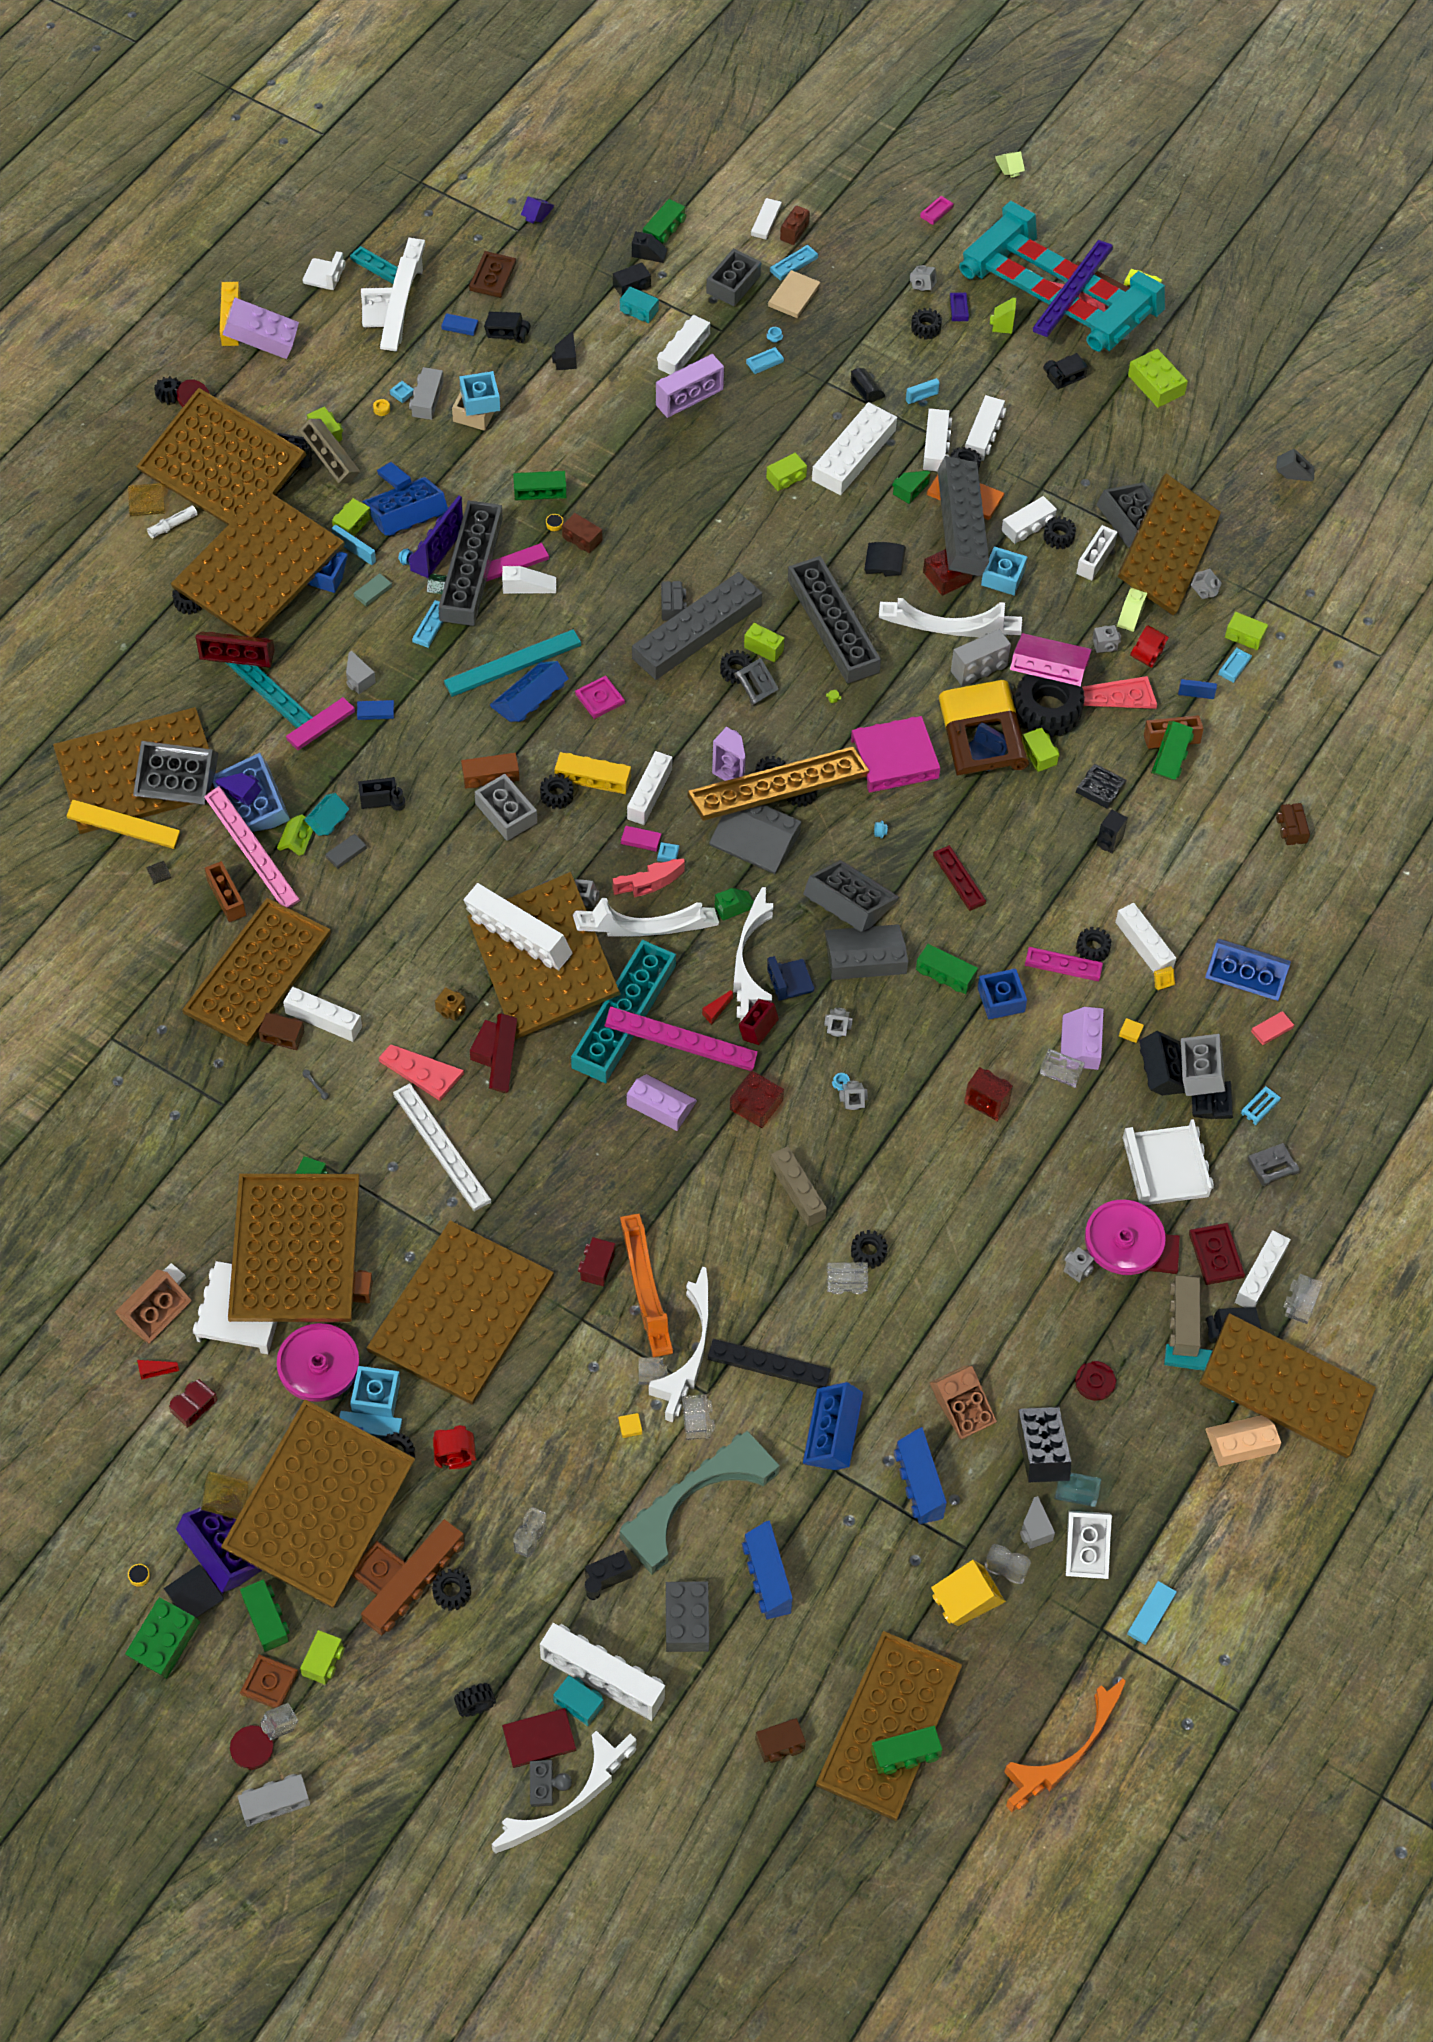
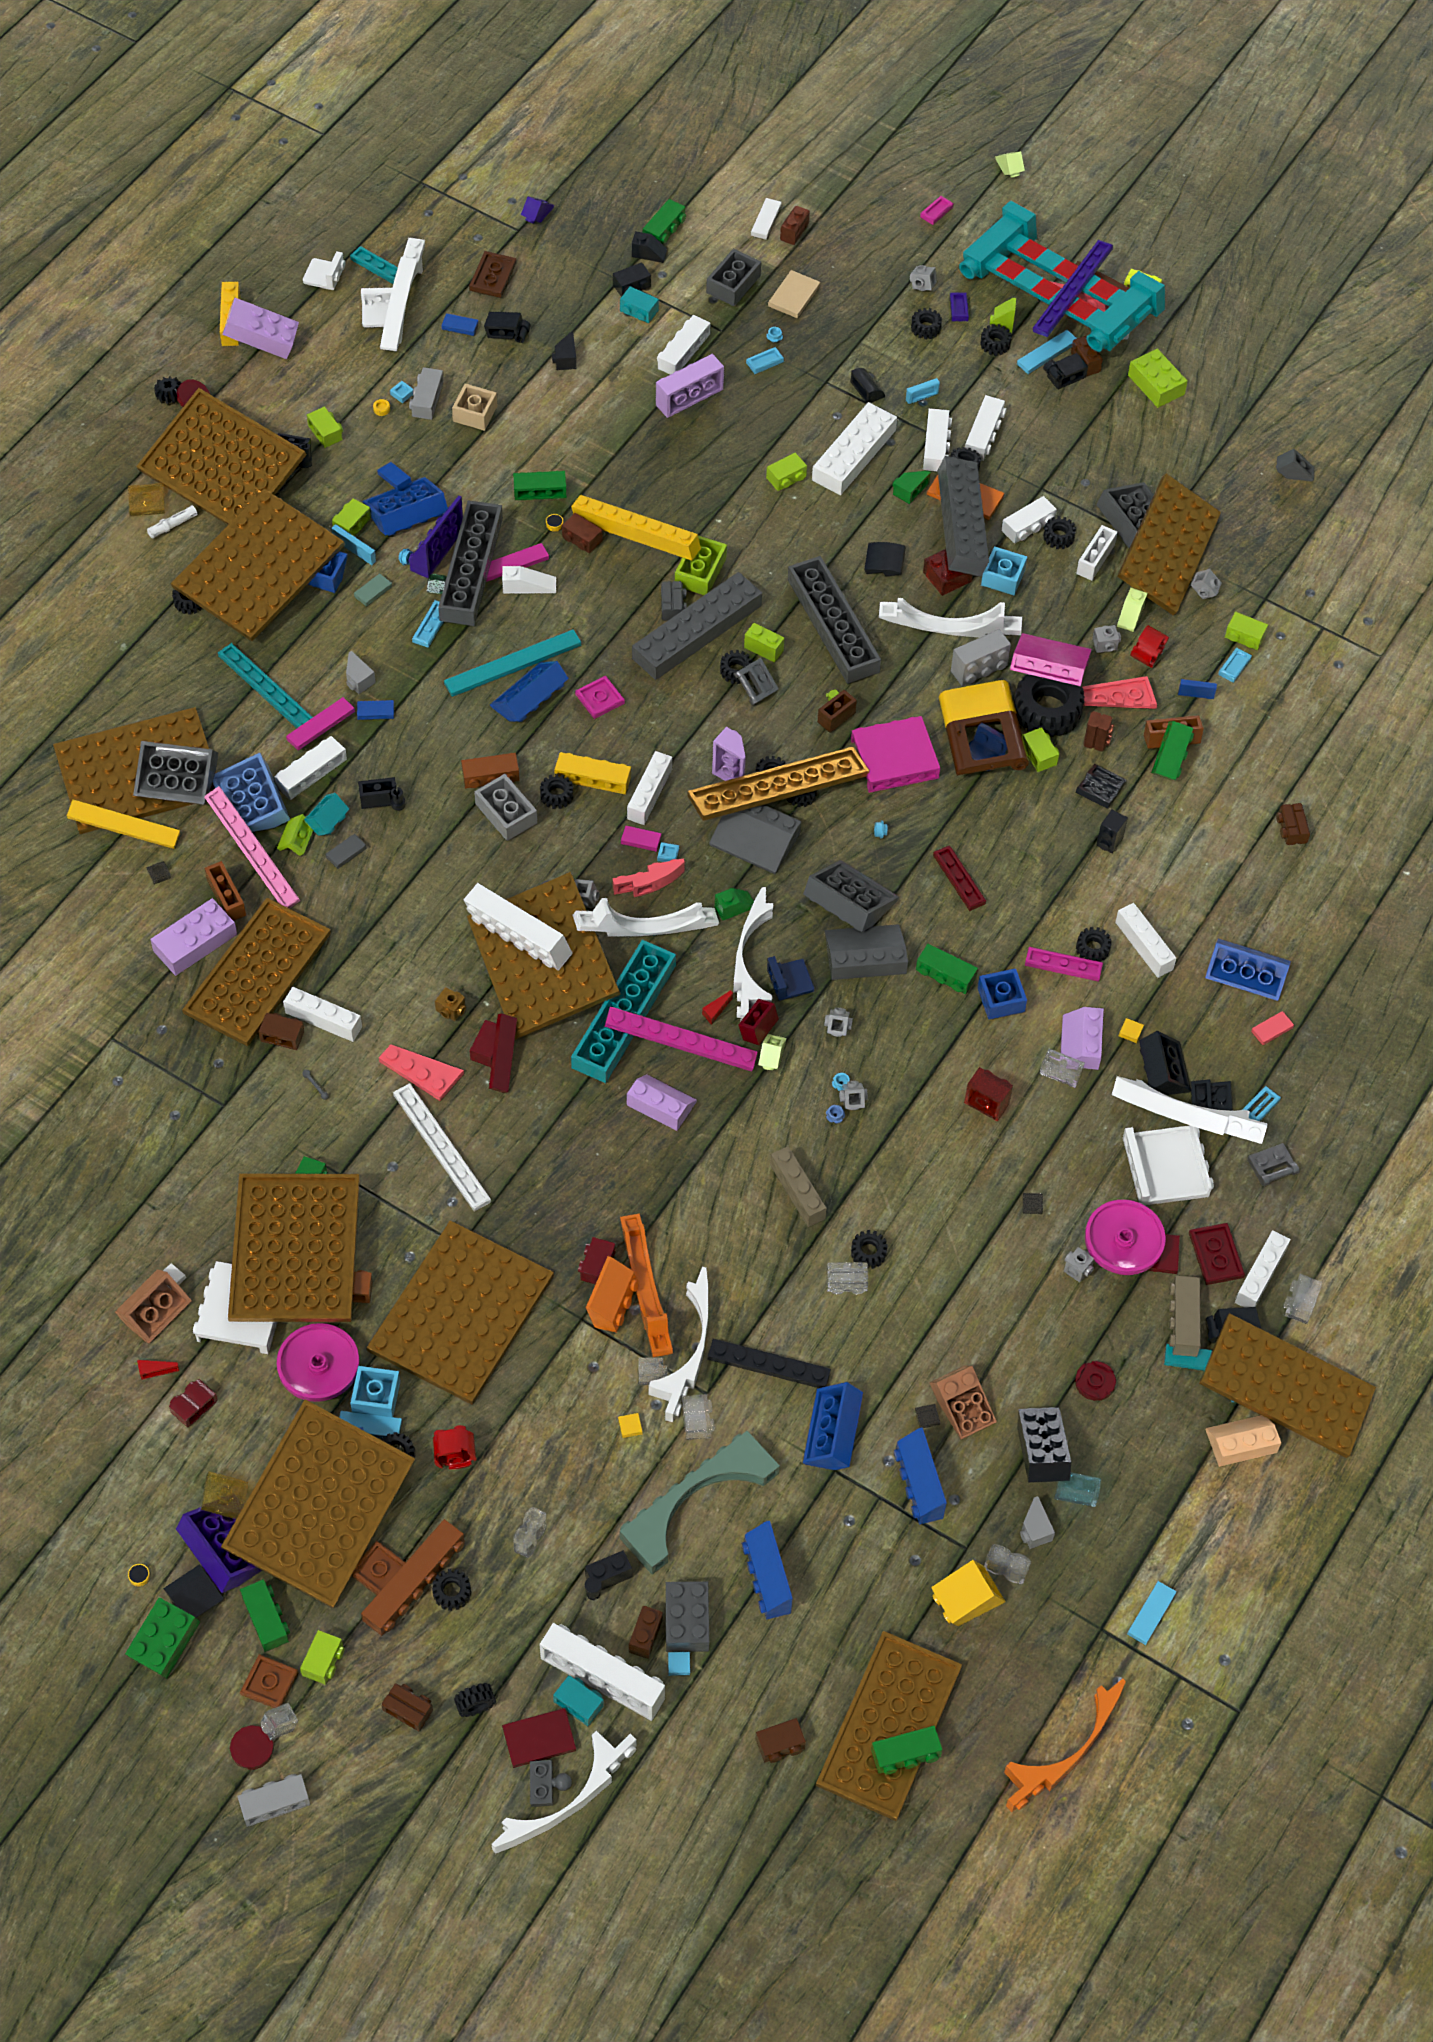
dark red slope [195,631,275,667] -> none
dark purple slope [215,773,262,807] -> none
dark tan brick [299,419,360,483] -> none
medium azure brick [459,371,500,416] -> none
clear red brick [730,1070,784,1128] -> none
medium azure tile [770,245,818,281] -> none
white slope [1066,1510,1112,1579] -> none
yellow tile [1154,966,1175,990] -> none
light grey brick [1181,1034,1225,1096] -> none
none -> lavender brick [150,898,237,976]
none -> white brick [274,736,347,800]
none -> reddish brown brick [382,1683,433,1732]
none -> yellow brick [571,495,701,561]
none -> orange slope [586,1256,639,1333]
none -> reddish brown brick [628,1606,663,1659]
none -> medium azure tile [668,1652,690,1676]
none -> lime brick [675,536,727,595]
none -> yellowish green slope [758,1034,787,1070]
none -> reddish brown brick [817,690,857,733]
none -> medium blue plate [826,1105,845,1123]
none -> clear smoke tile [915,1404,940,1428]
none -> black tyre [980,324,1011,356]
none -> medium azure tile [1017,330,1077,374]
none -> clear smoke tile [1022,1193,1043,1214]
none -> reddish brown brick [1071,336,1103,376]
none -> copper brick [1083,711,1114,752]
none -> white slope [1112,1076,1267,1144]

